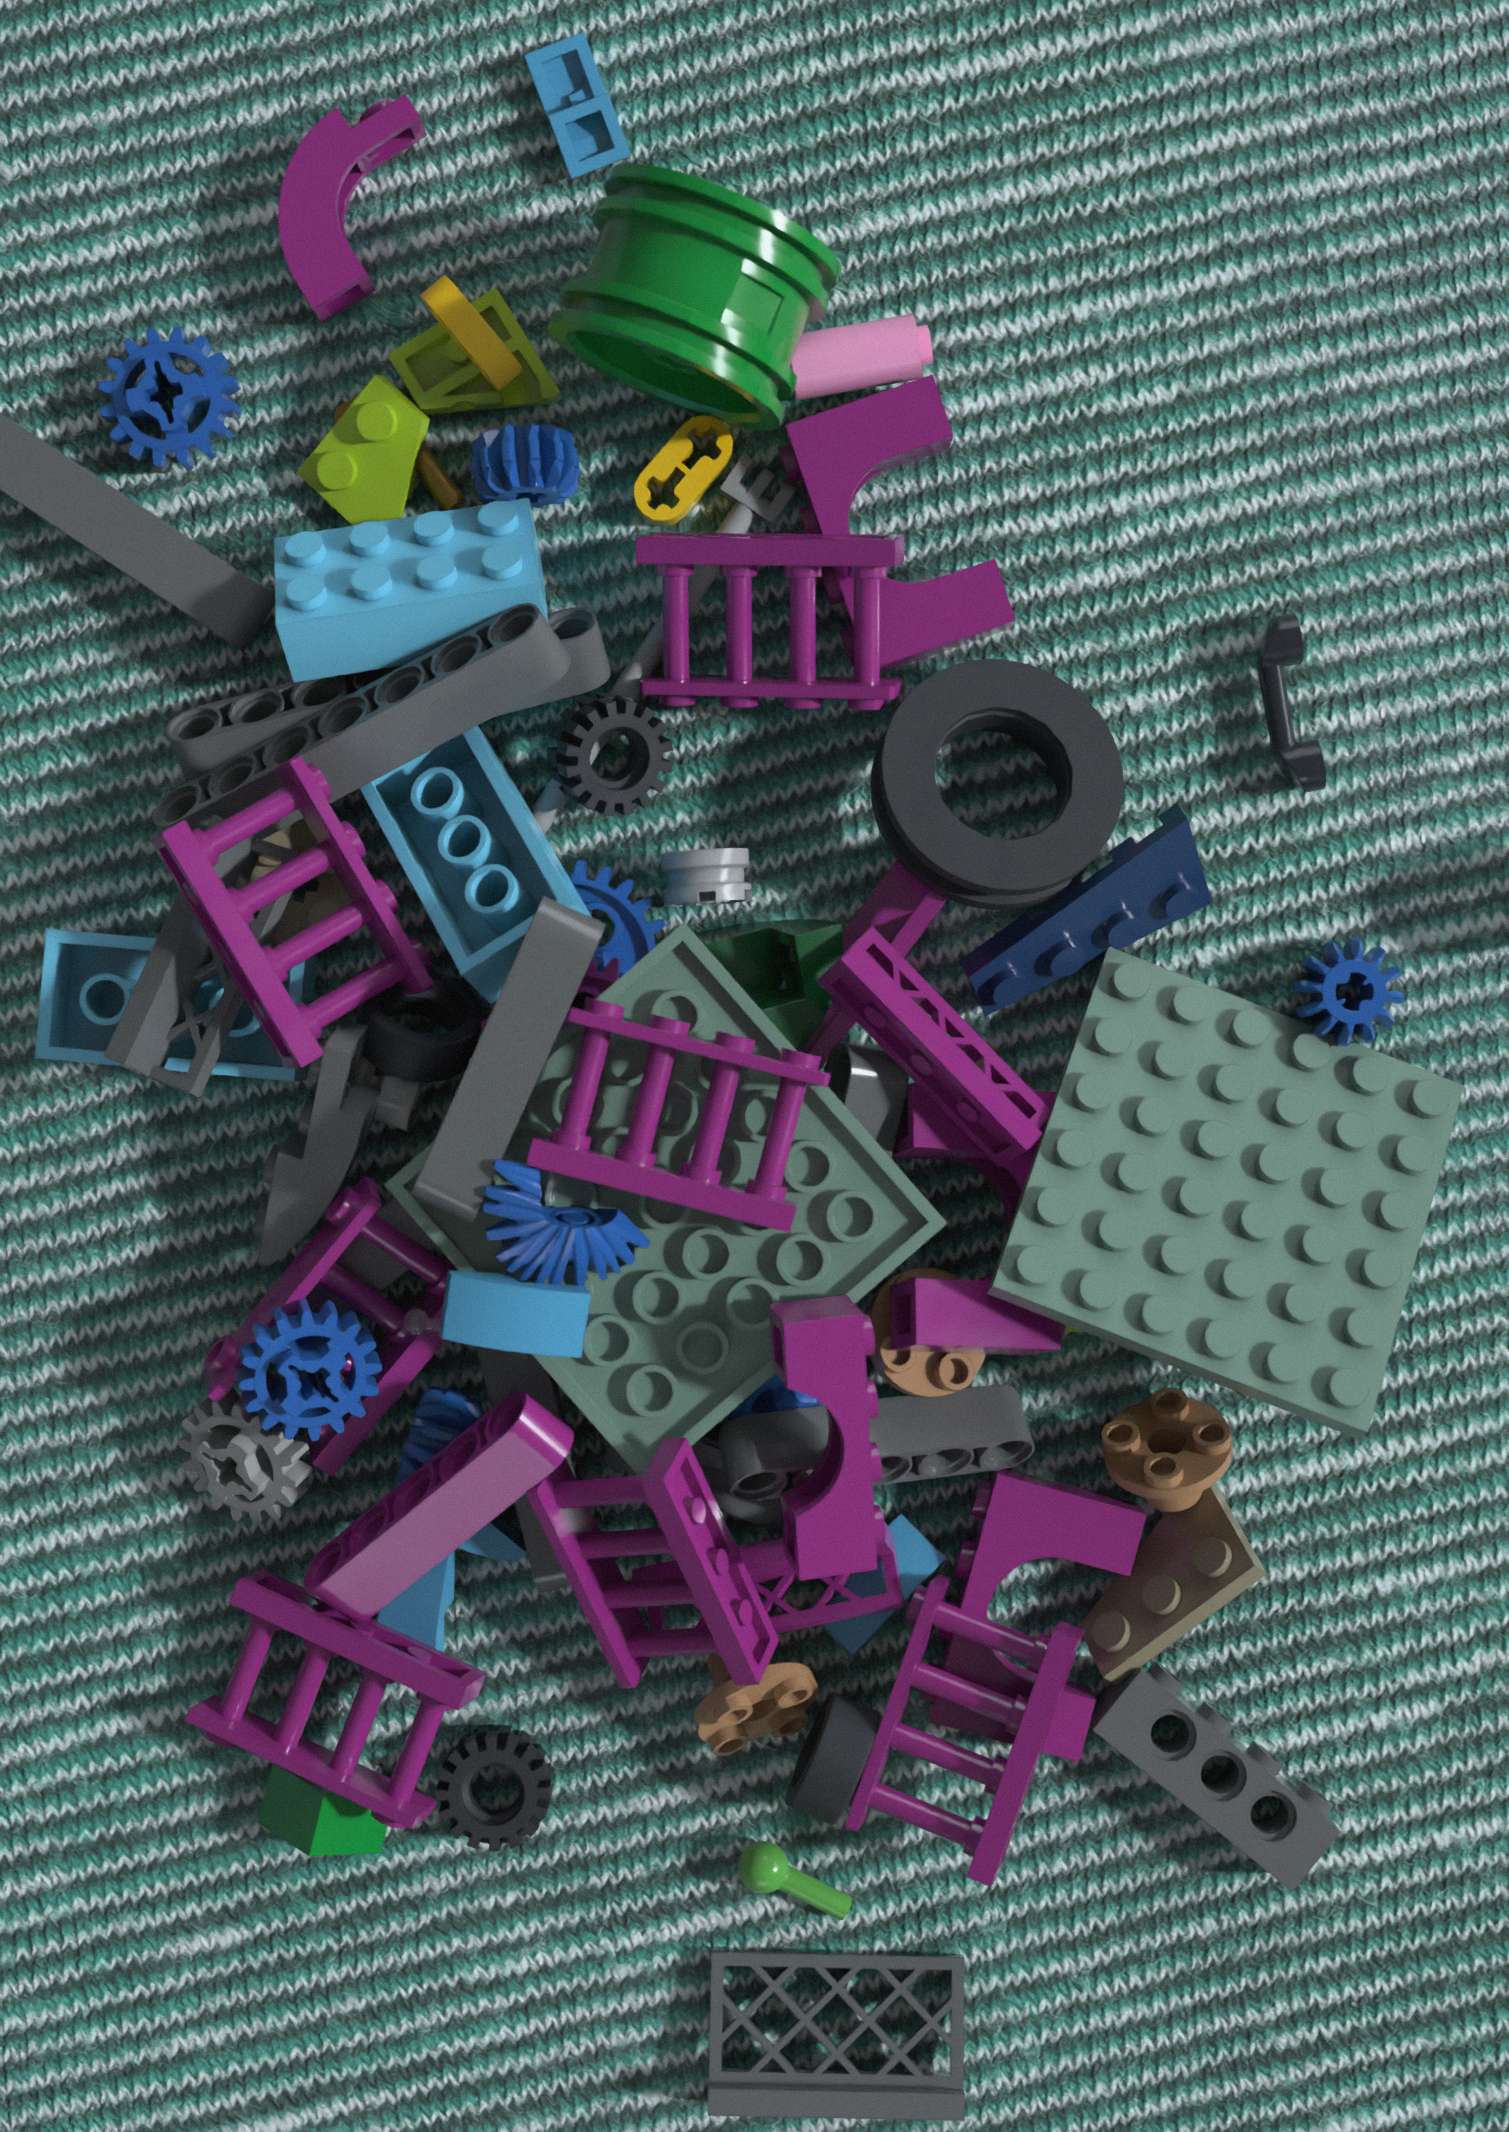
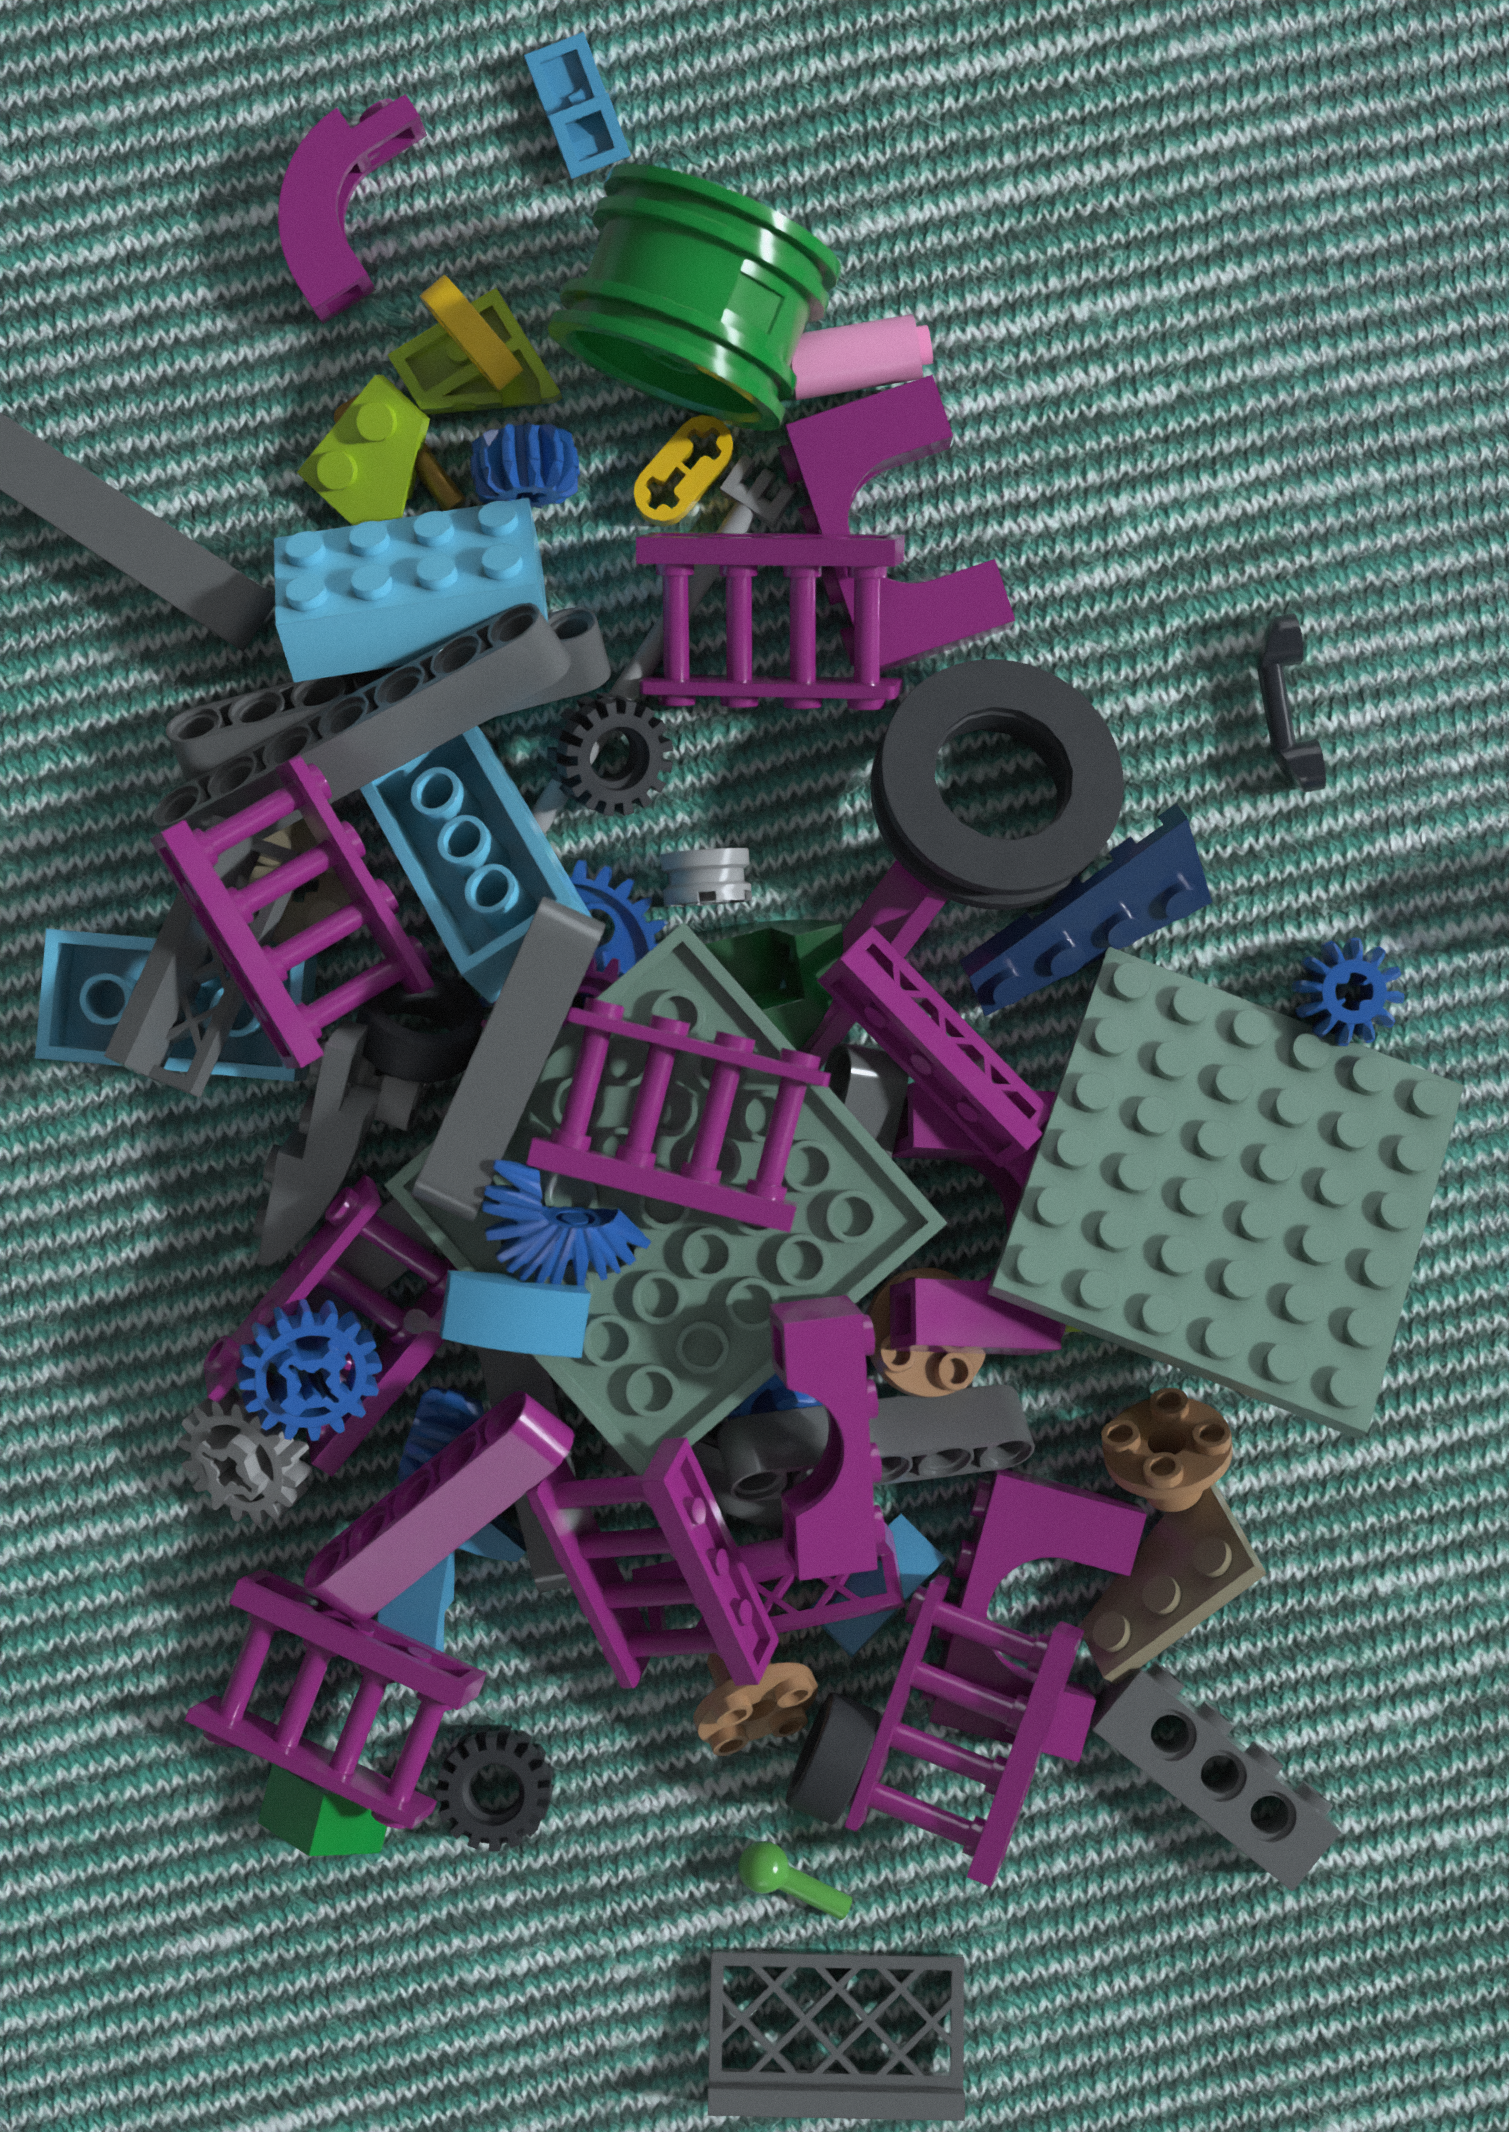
blue gear [98,326,242,471] -> none

